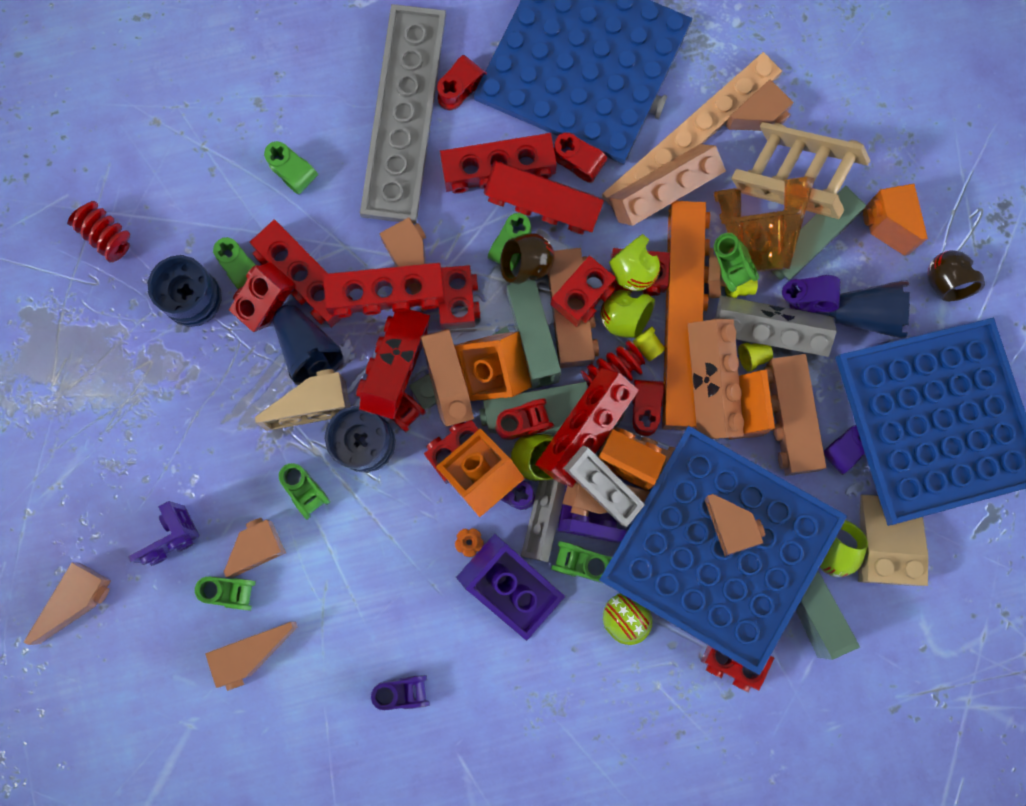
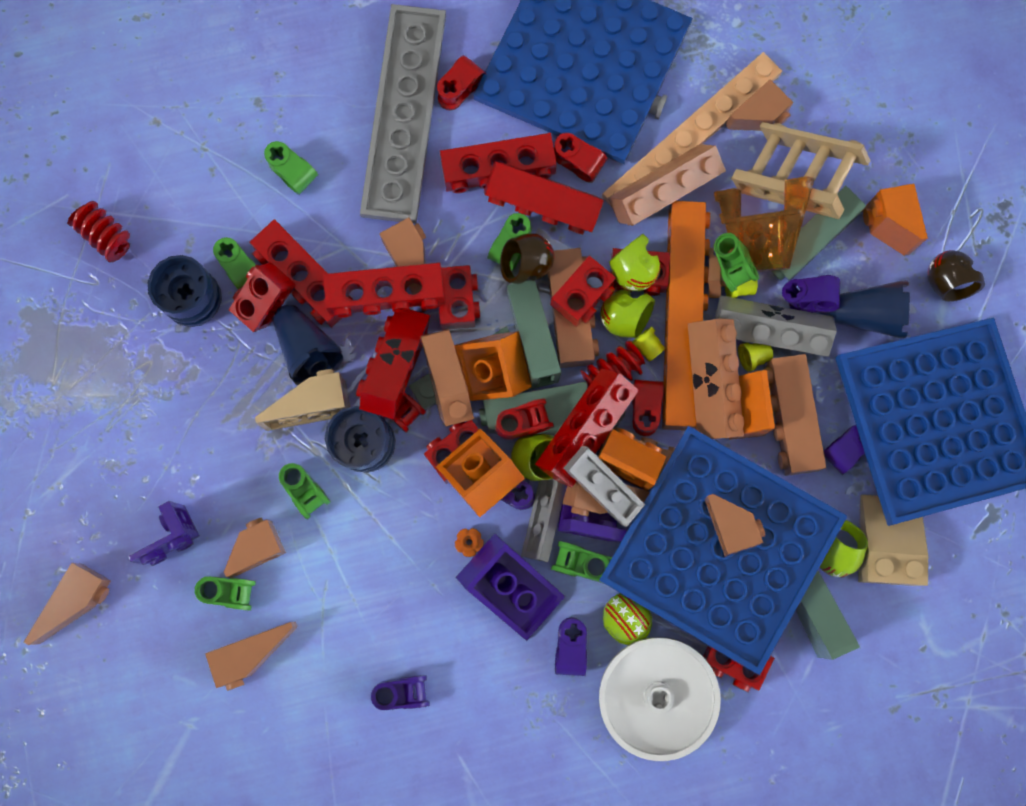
none -> dark purple piece [555,617,587,676]
none -> white dish [599,637,721,761]

